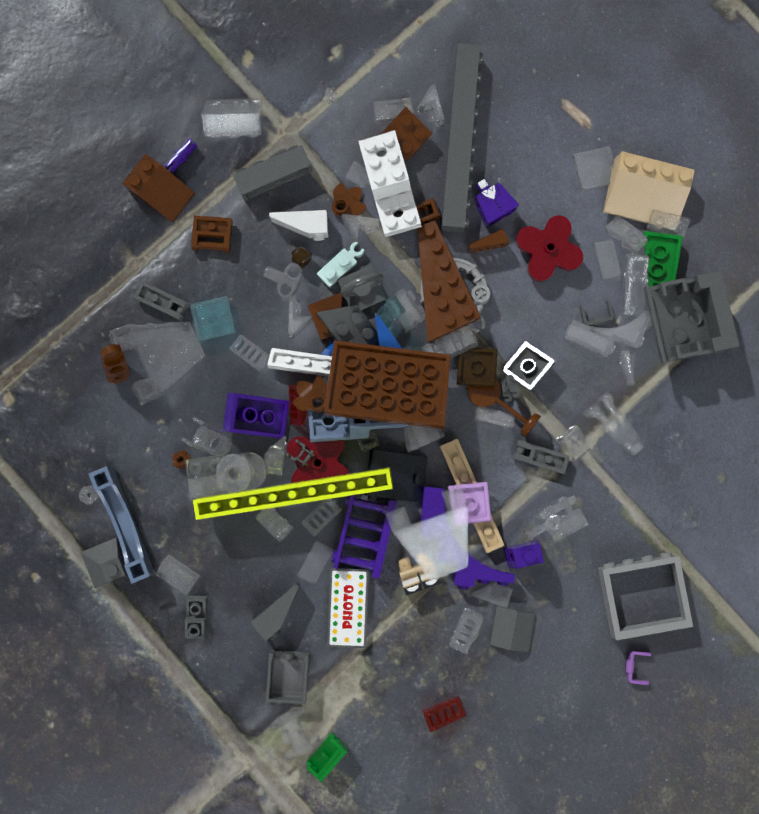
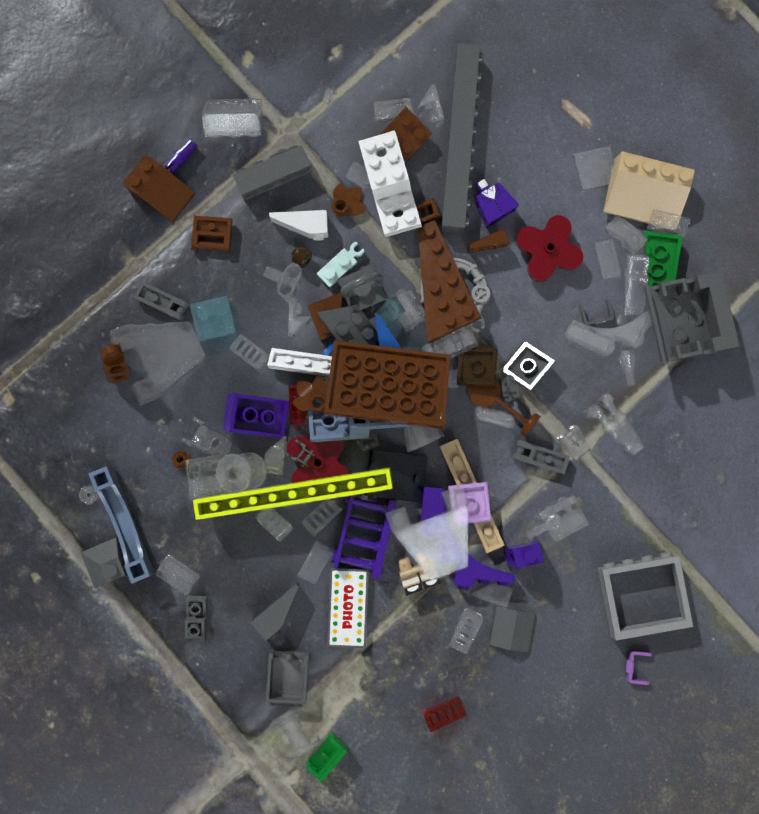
clear slope [342,214,380,243] -> none

